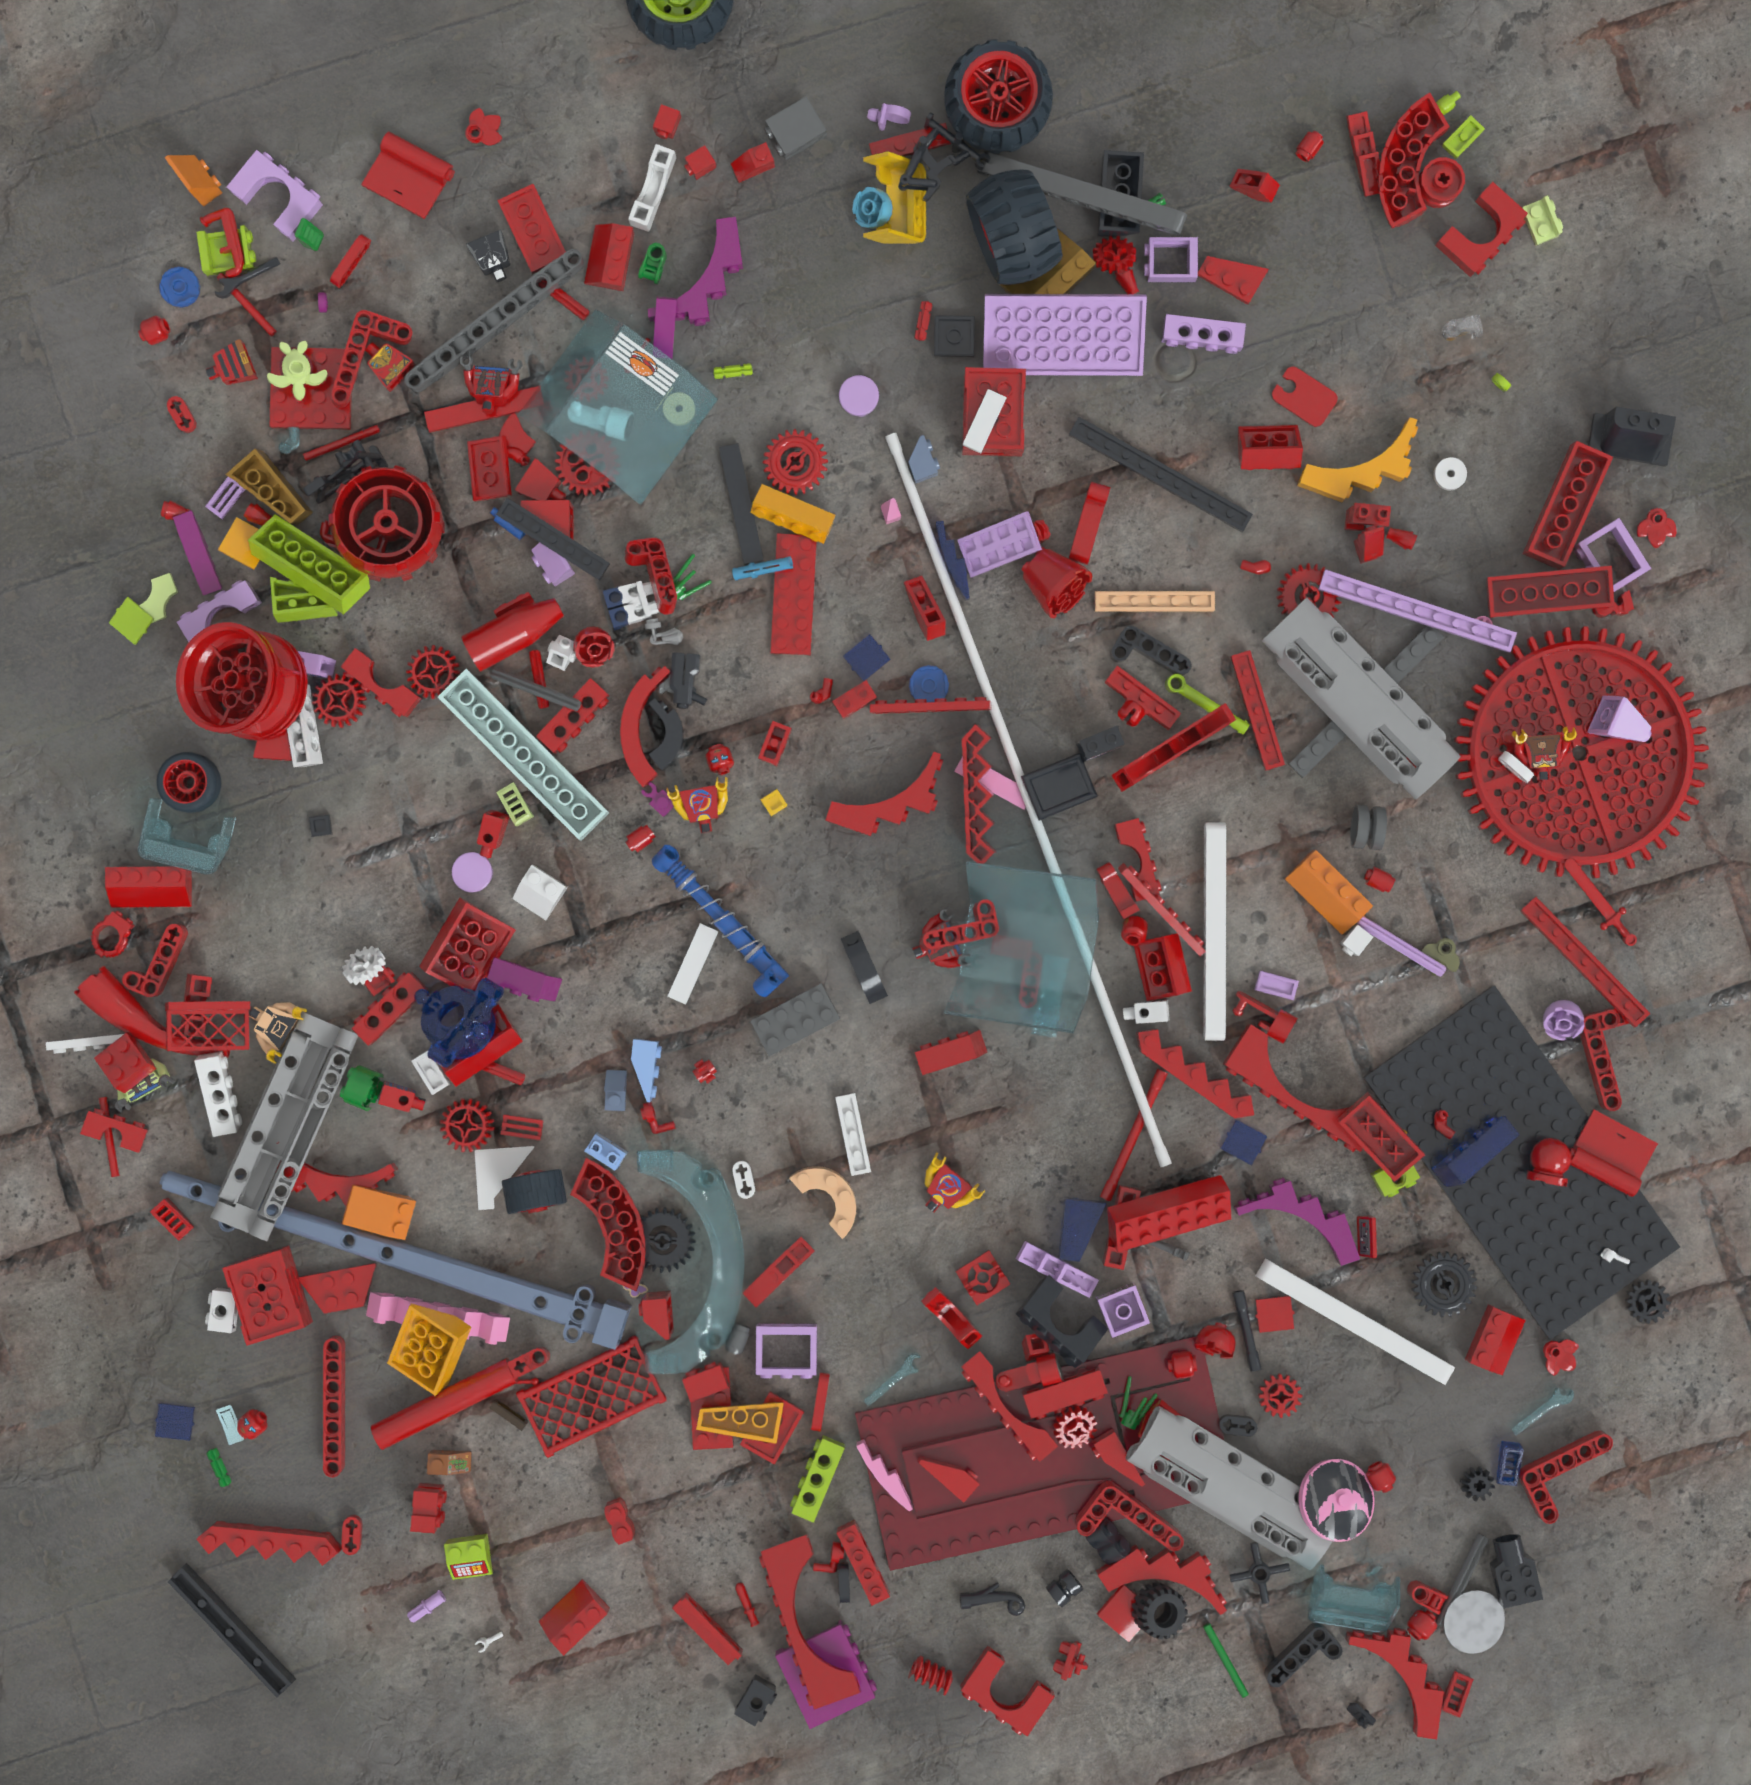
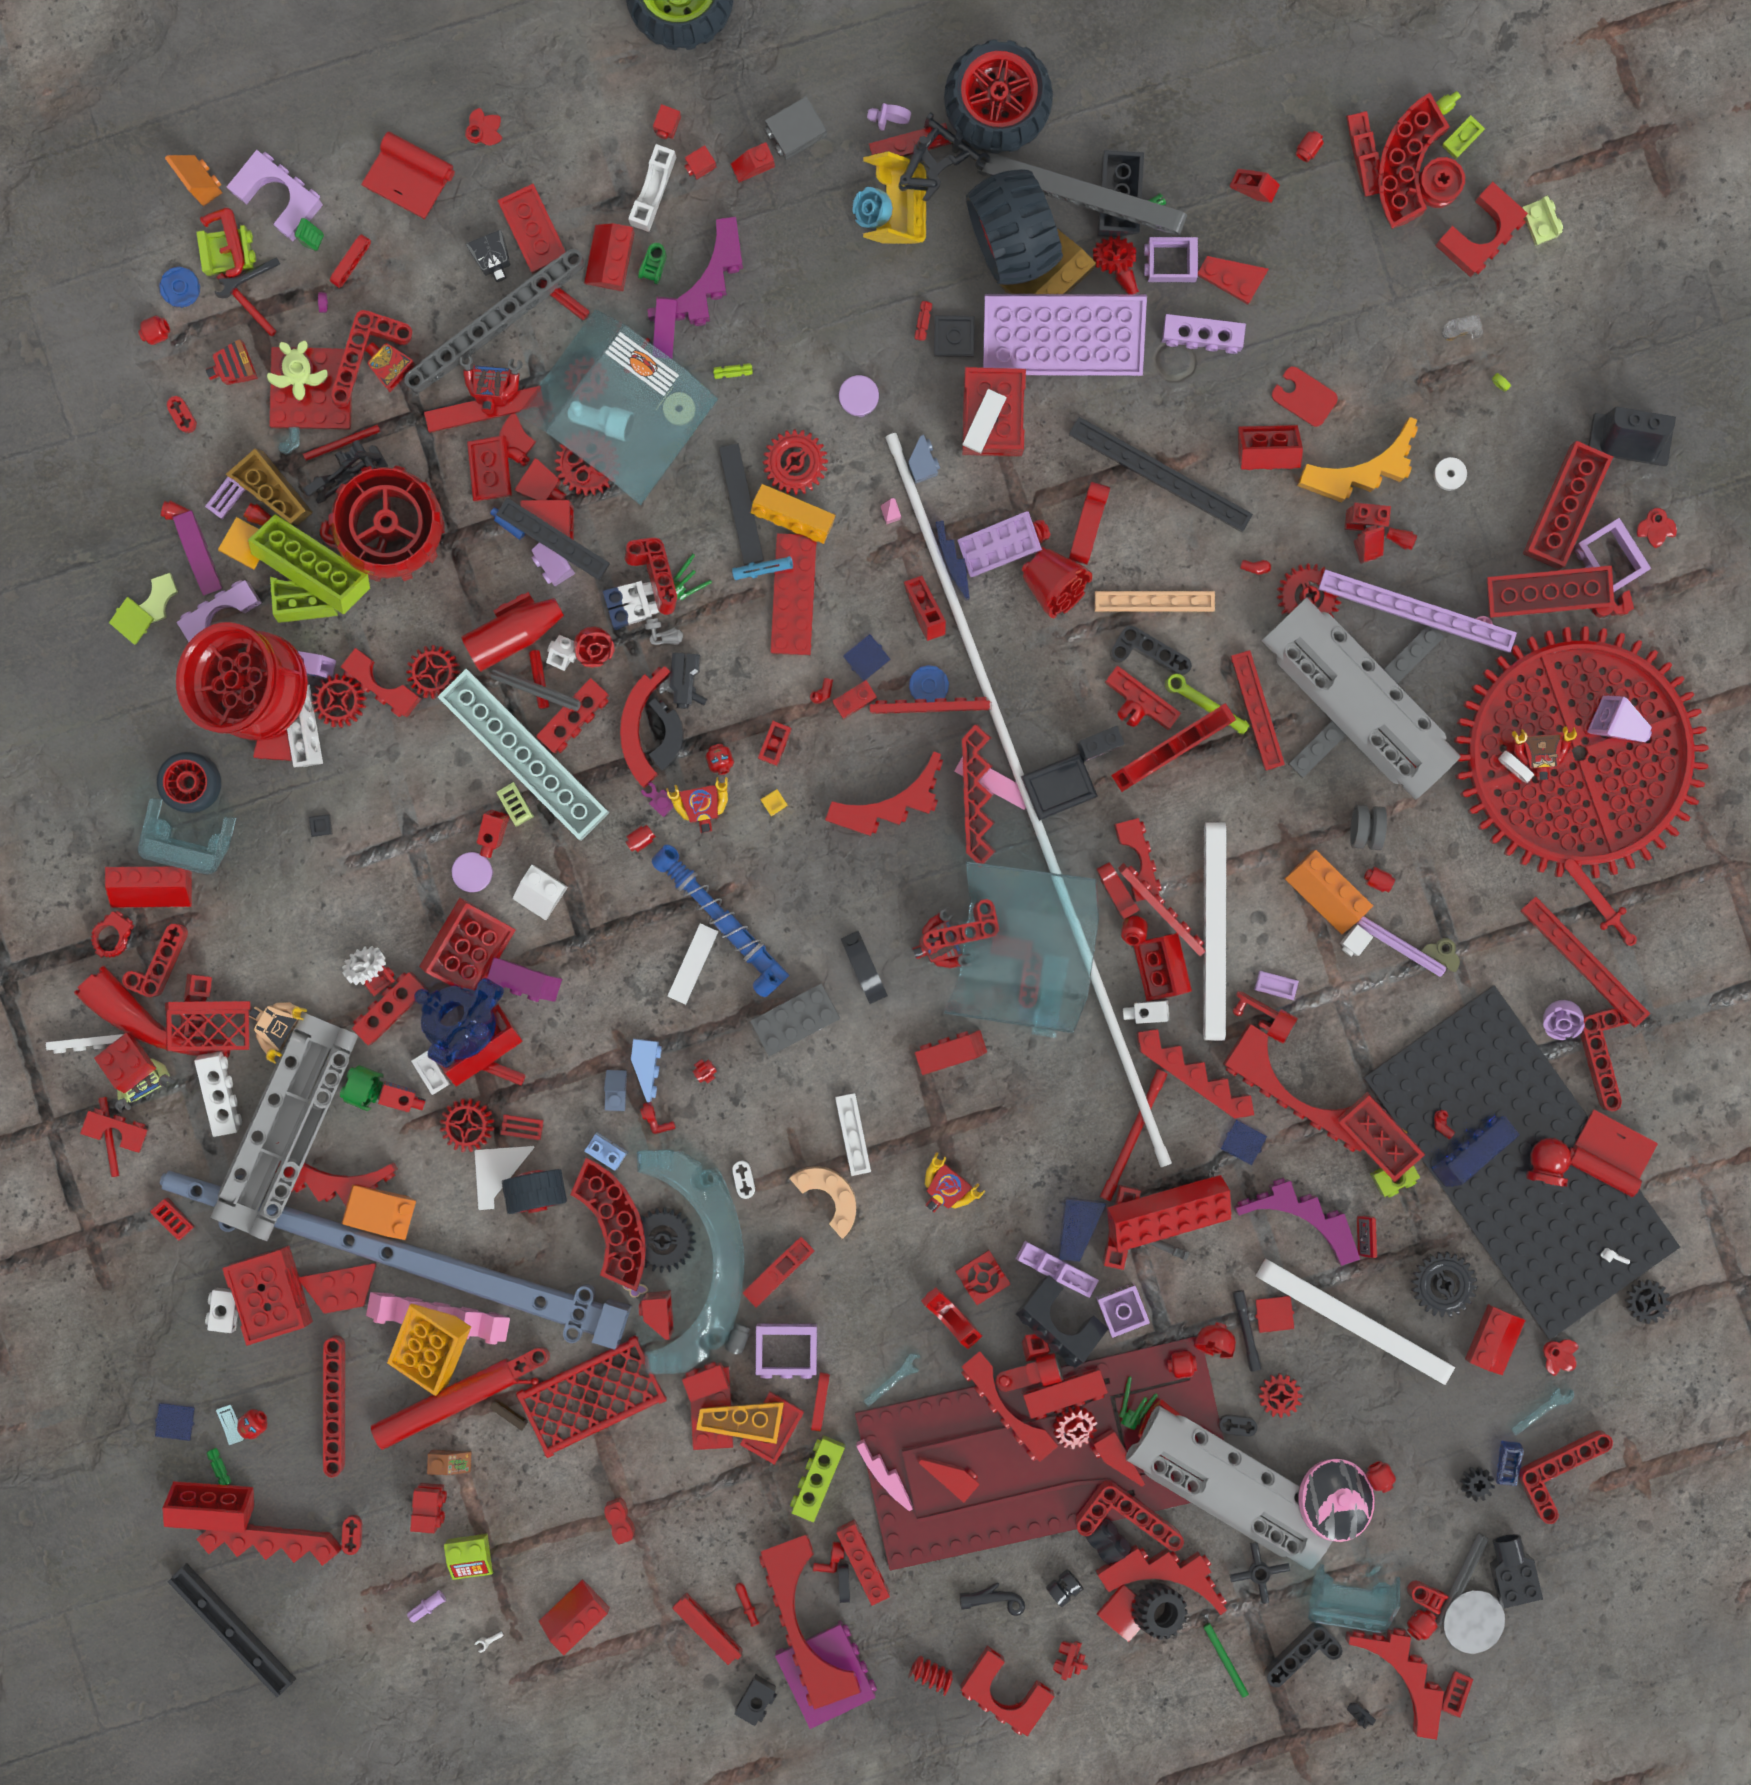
none -> red brick [162,1481,254,1533]

